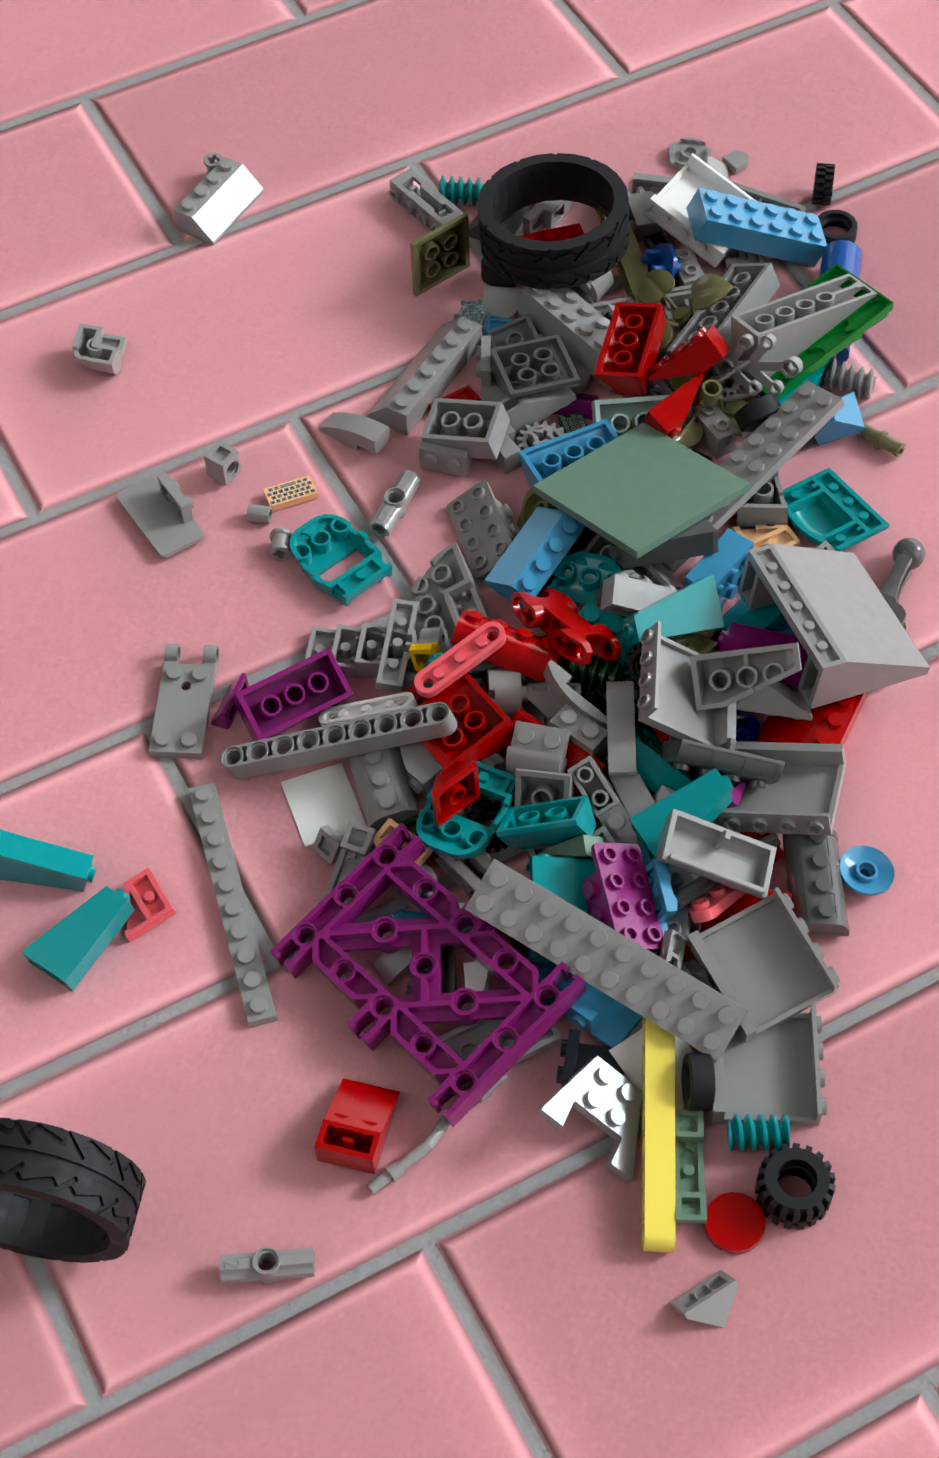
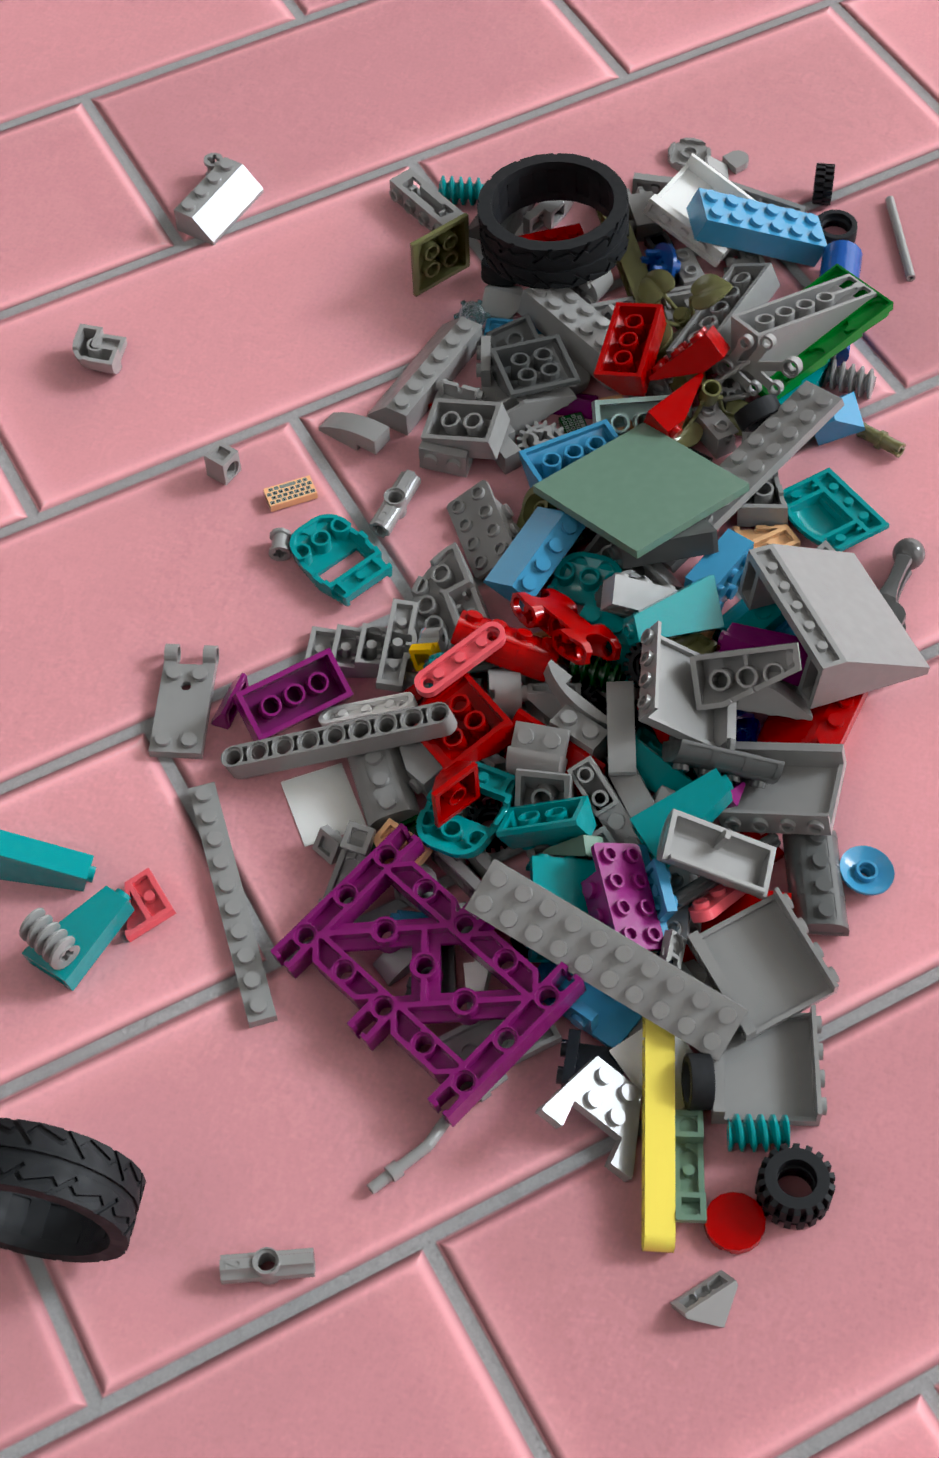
light grey bracket [116,472,204,559] -> none
light grey hinge [246,504,272,524] -> none
red slope [314,1078,400,1175] -> none
none -> light grey piece [19,908,81,970]
none -> light grey hinge [435,378,487,401]
none -> light grey piece [885,196,916,282]

